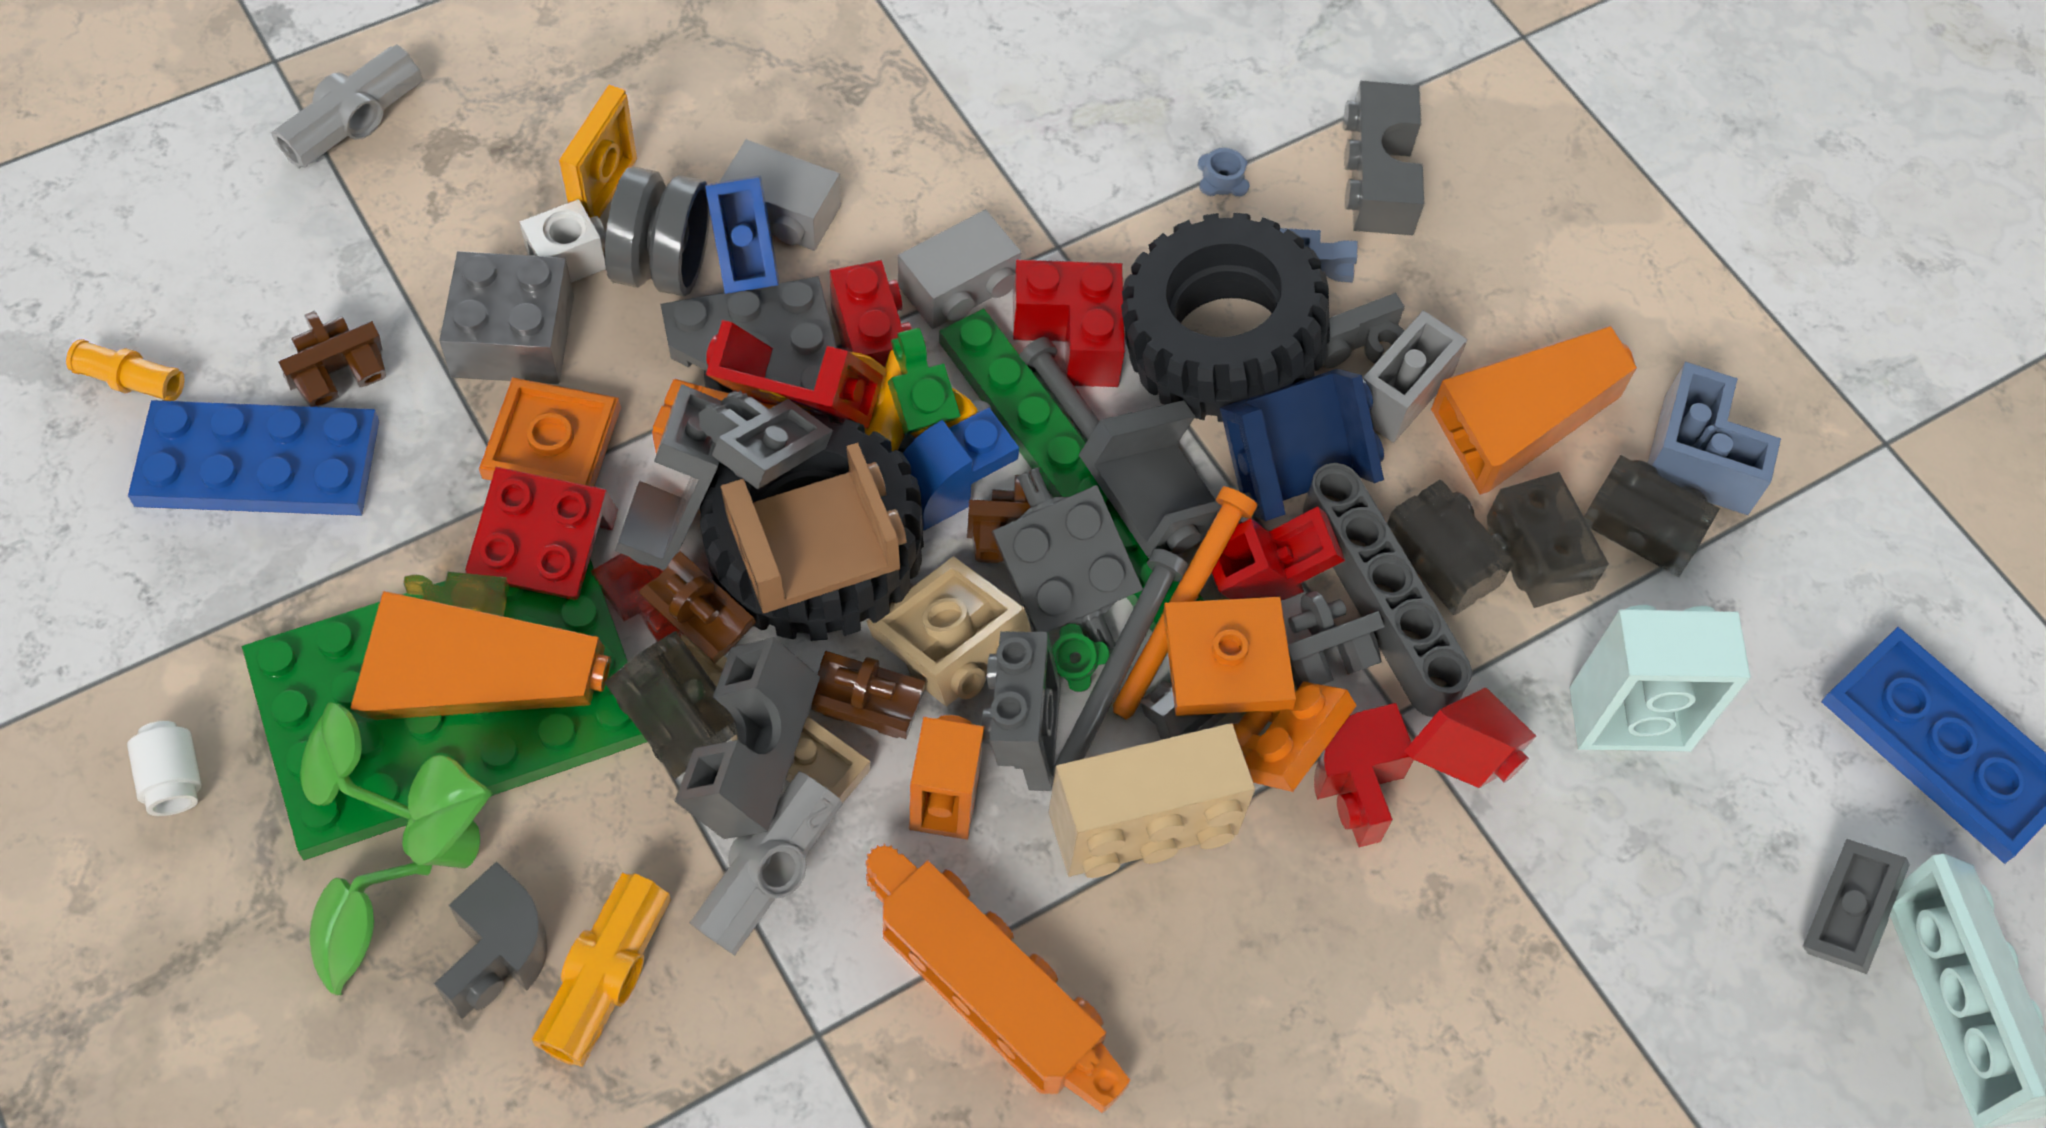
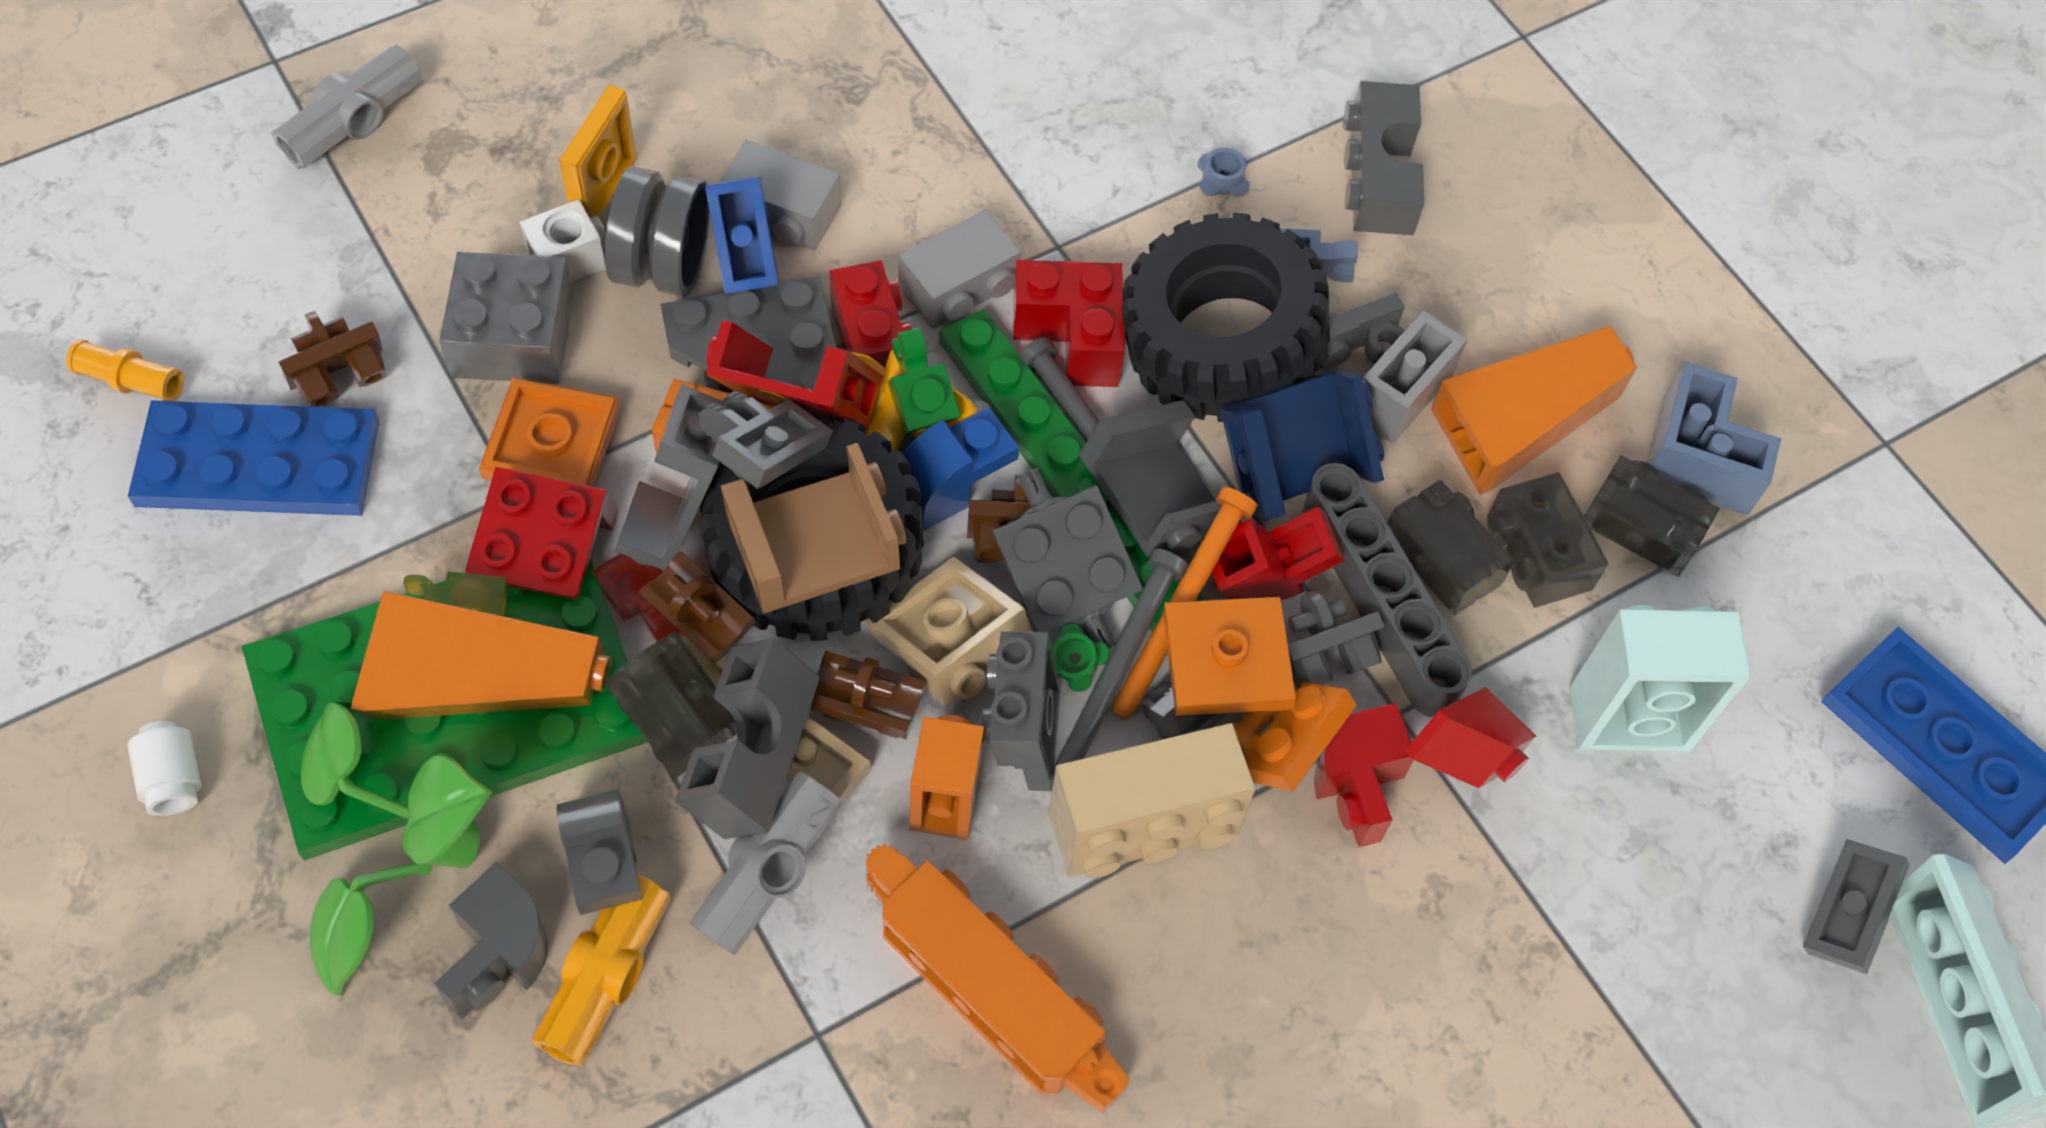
none -> dark grey brick [556,789,642,915]

